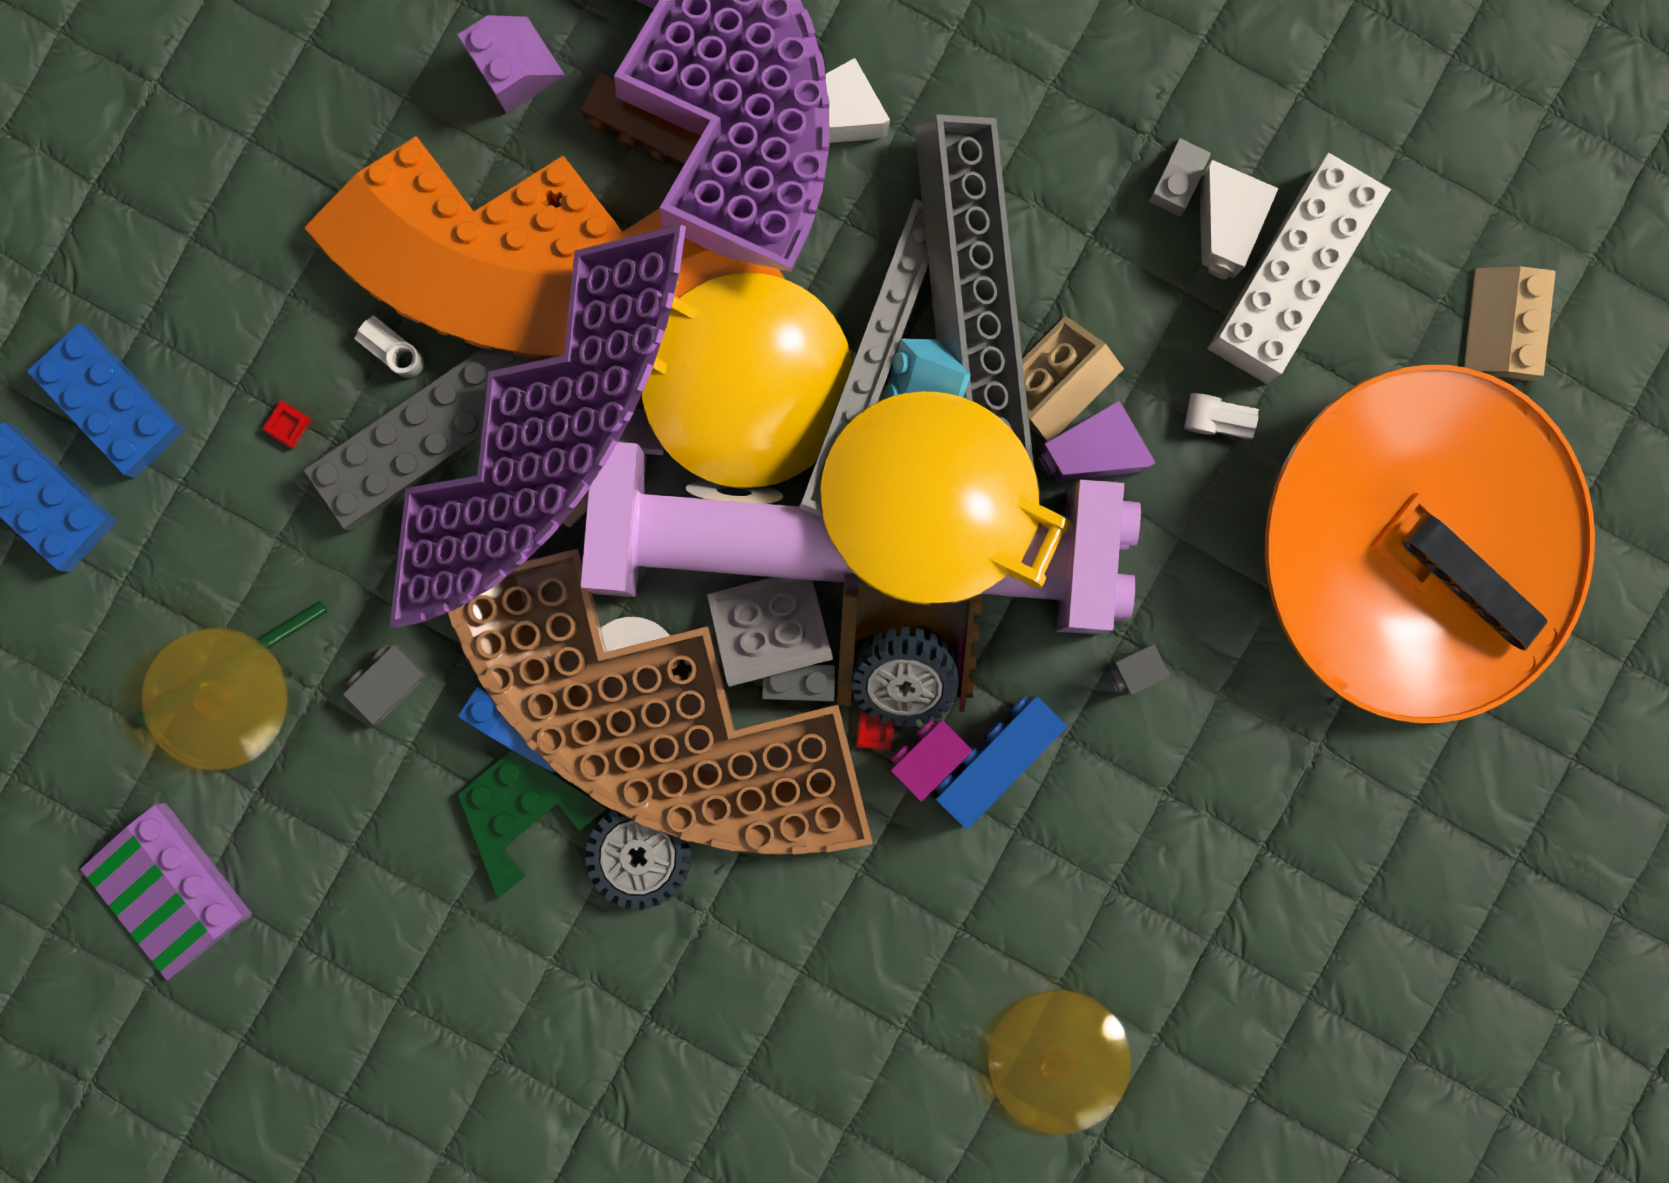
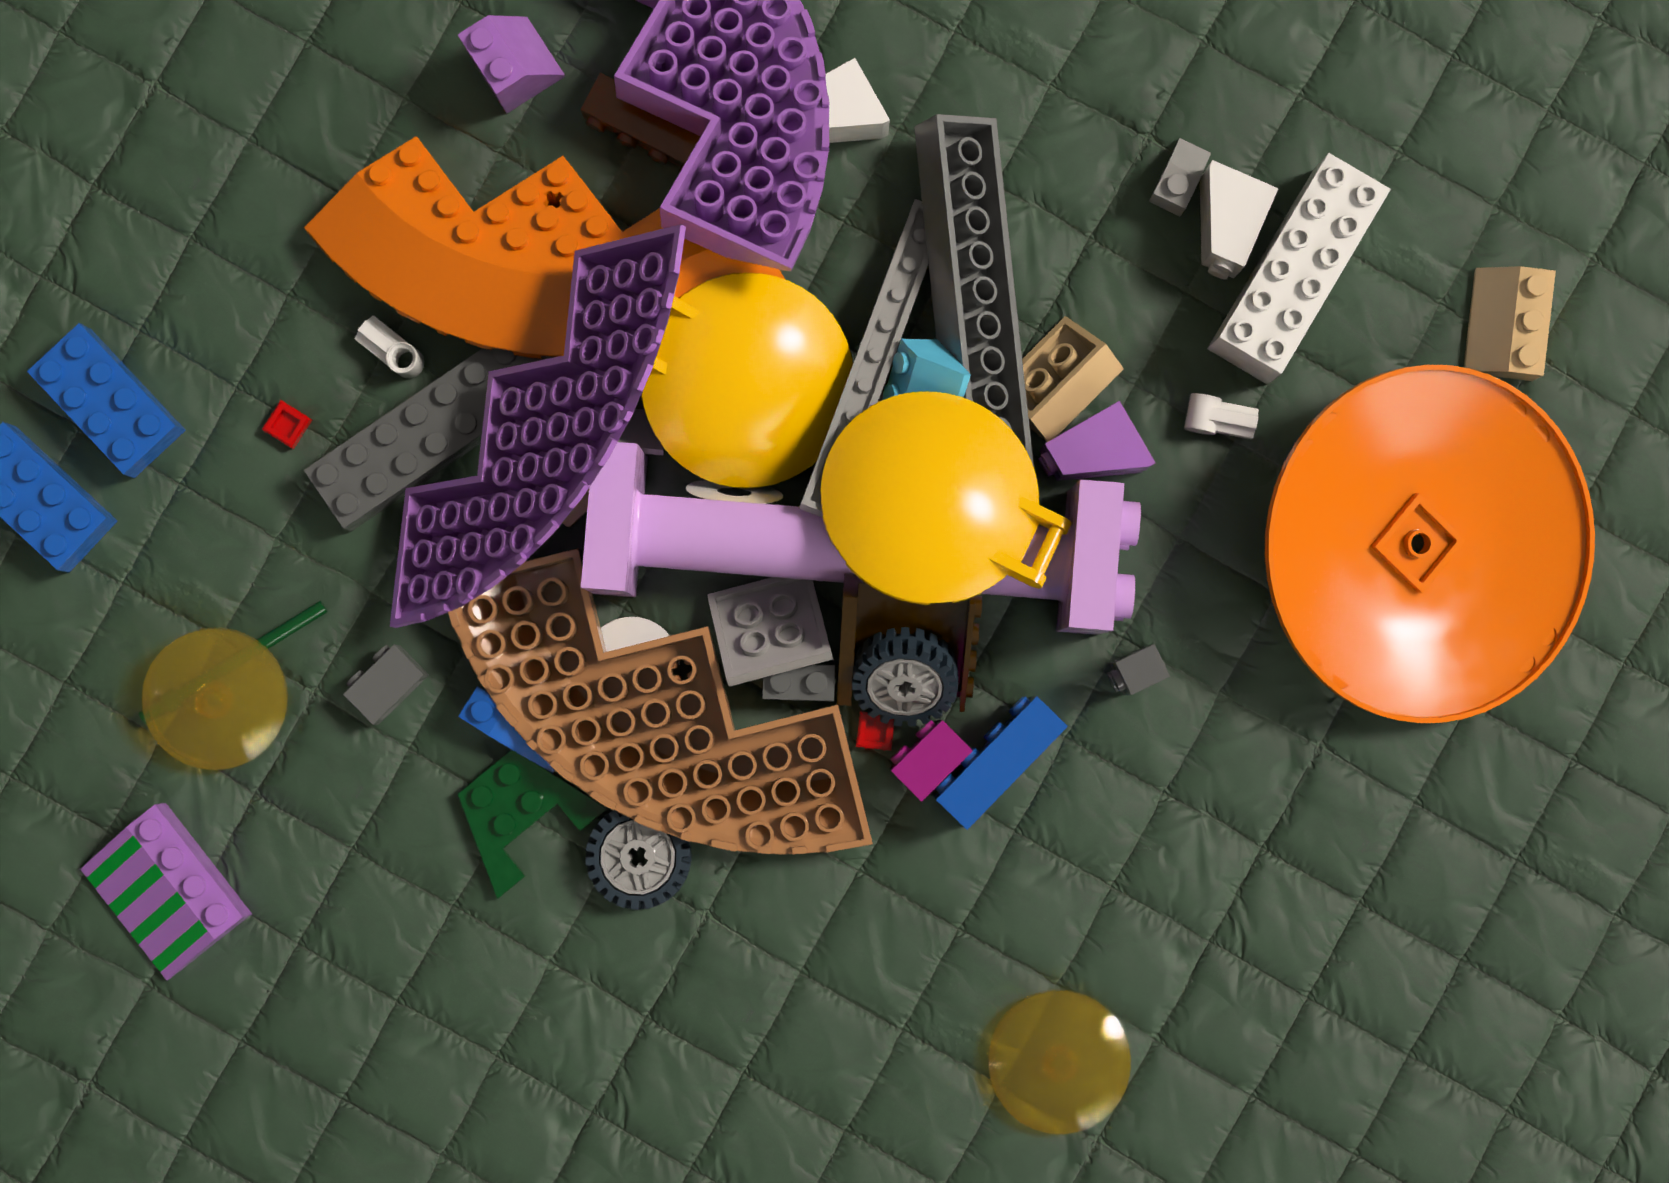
black beam [1402,513,1548,651] -> none

